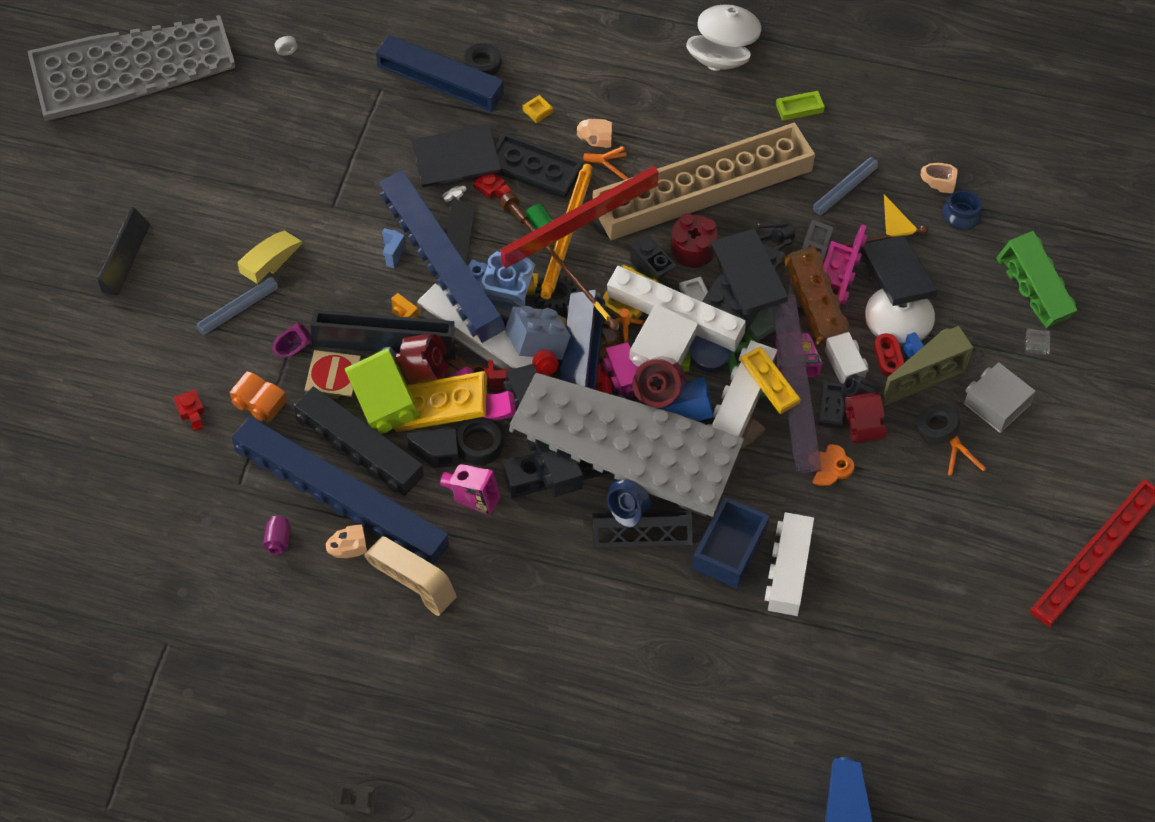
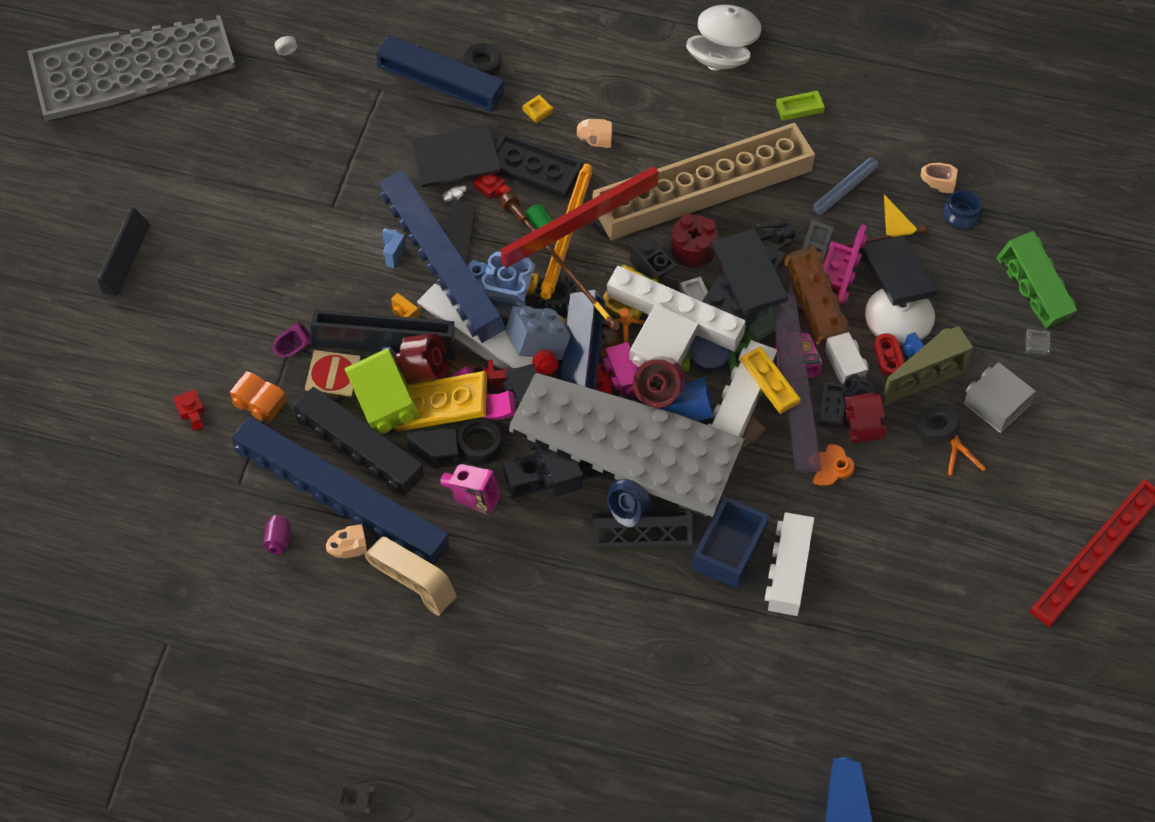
sand blue axle [197,277,278,335] -> none
light yellow slope [237,230,302,284] -> none
orange plant [583,146,628,180] -> none

